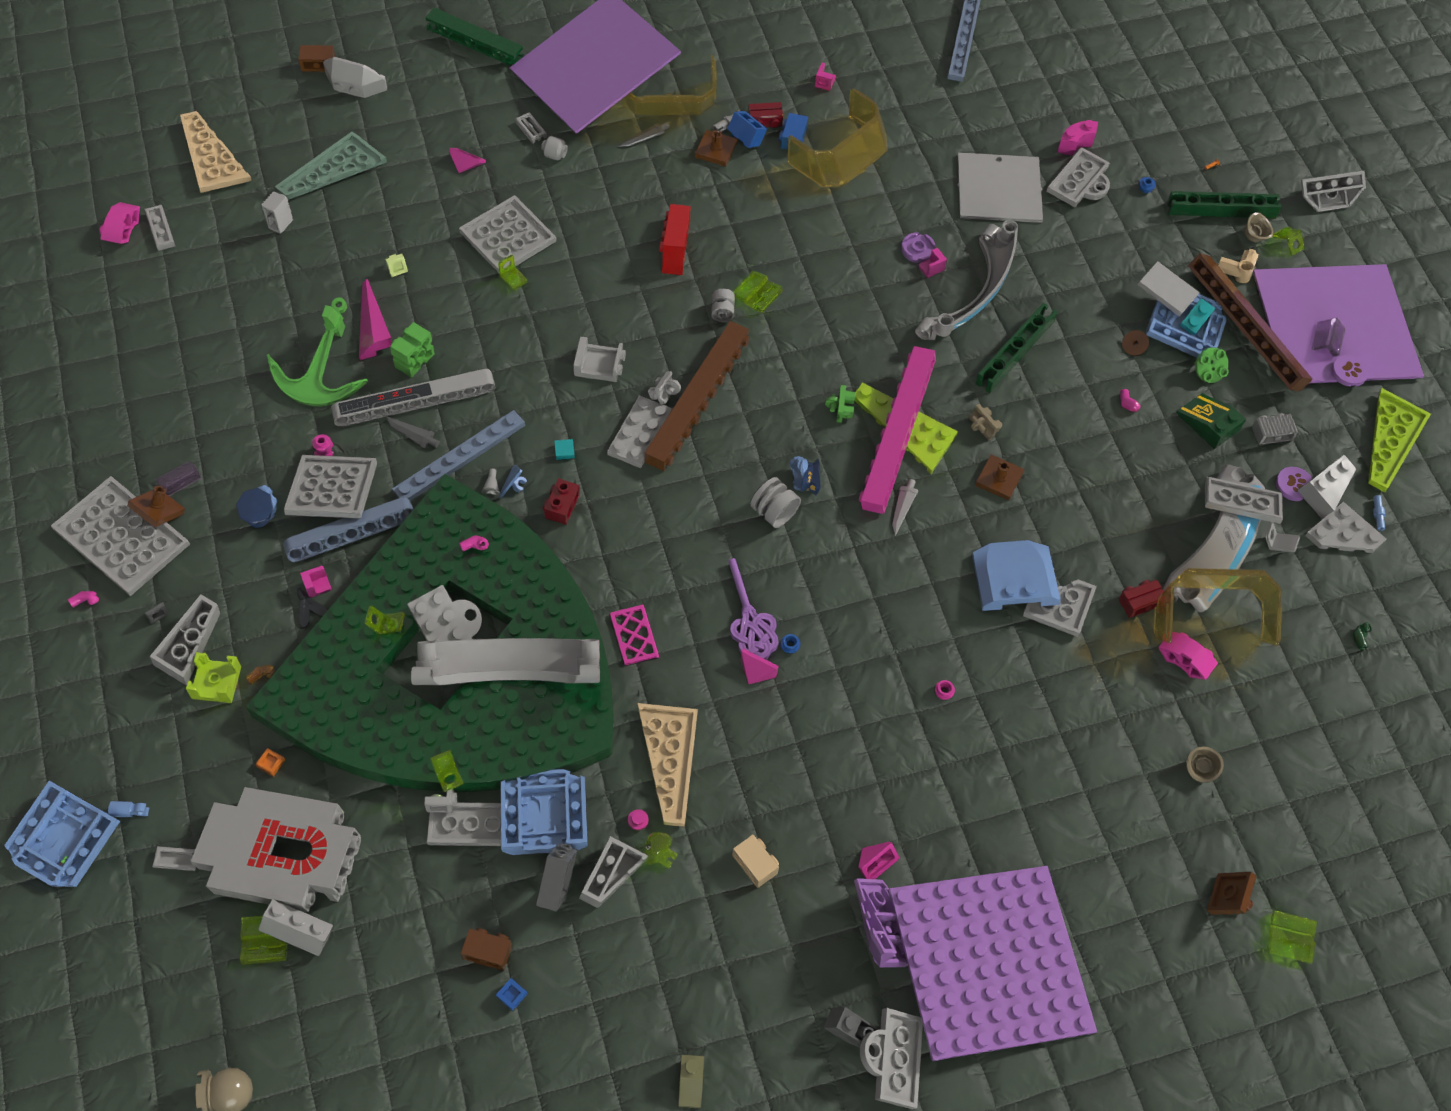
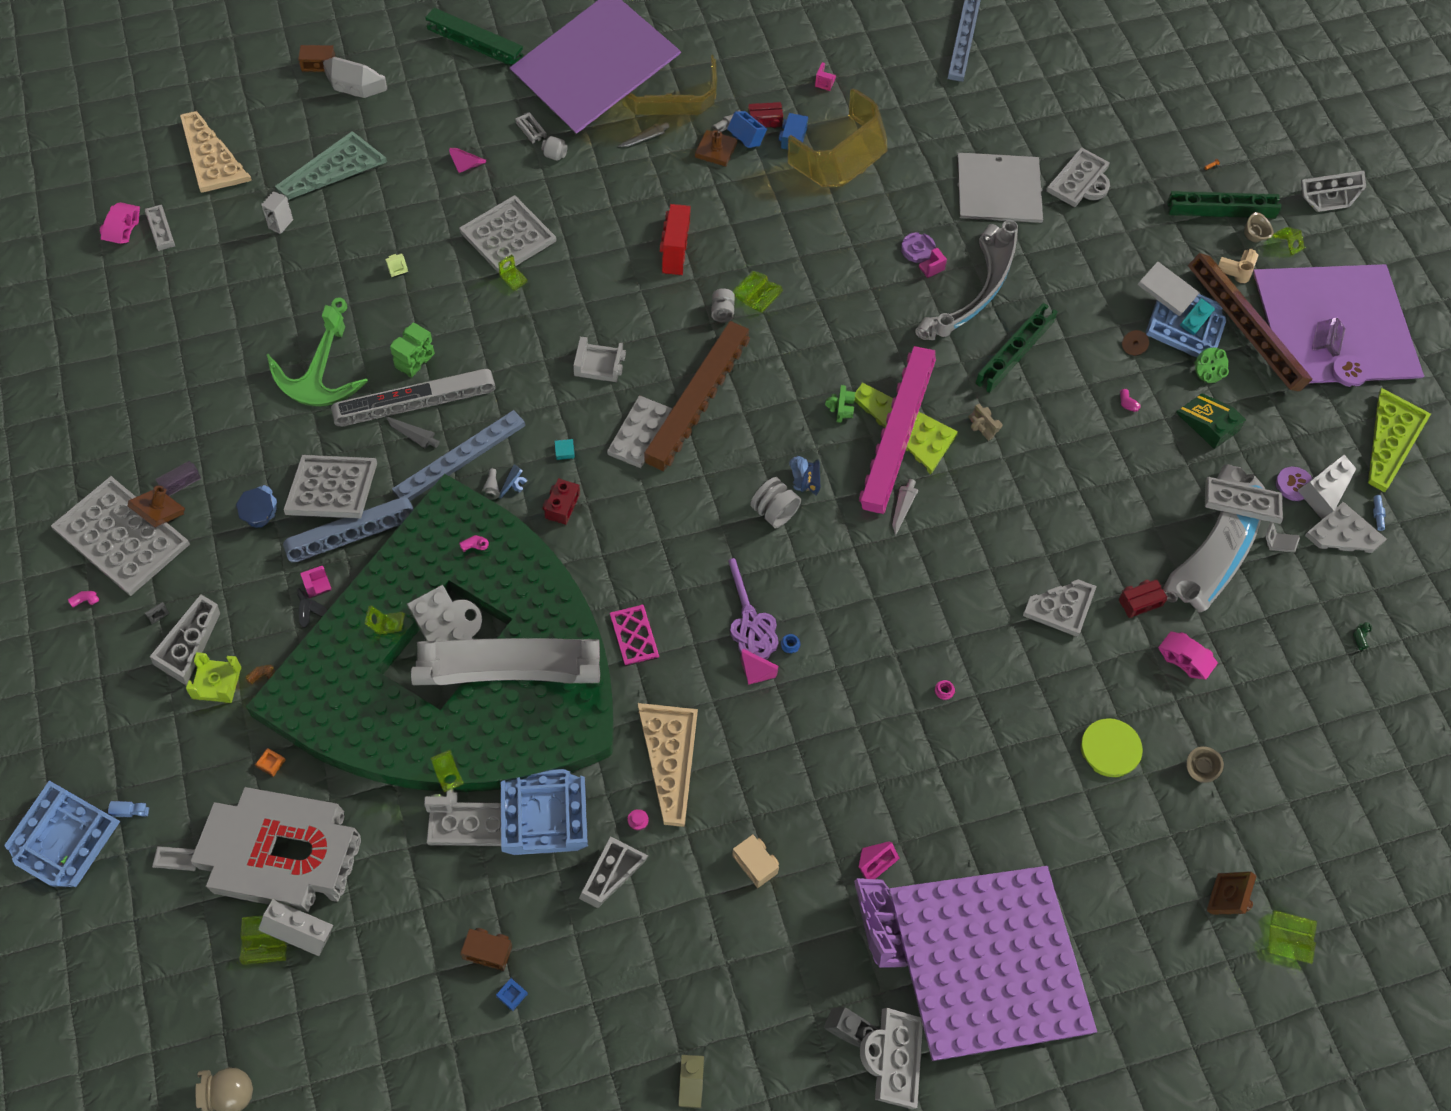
dark pink brick [312,434,334,456] -> none
dark pink wedge [359,279,392,360] -> none
dark grey window [536,844,577,911] -> none
clear neon green piece [645,832,678,868] -> none
light grey hips [648,371,681,405] -> none
medium blue wedge [972,540,1061,611] -> none
reddish brown tile [975,454,1025,501] -> none
dark pink brick [1057,120,1098,156] -> none
blue plate [1139,177,1156,193] -> none
clear yellow piece [1154,568,1282,646] -> none
light grey brick [1252,413,1298,445] -> none
none -> lime tile [1081,719,1143,777]

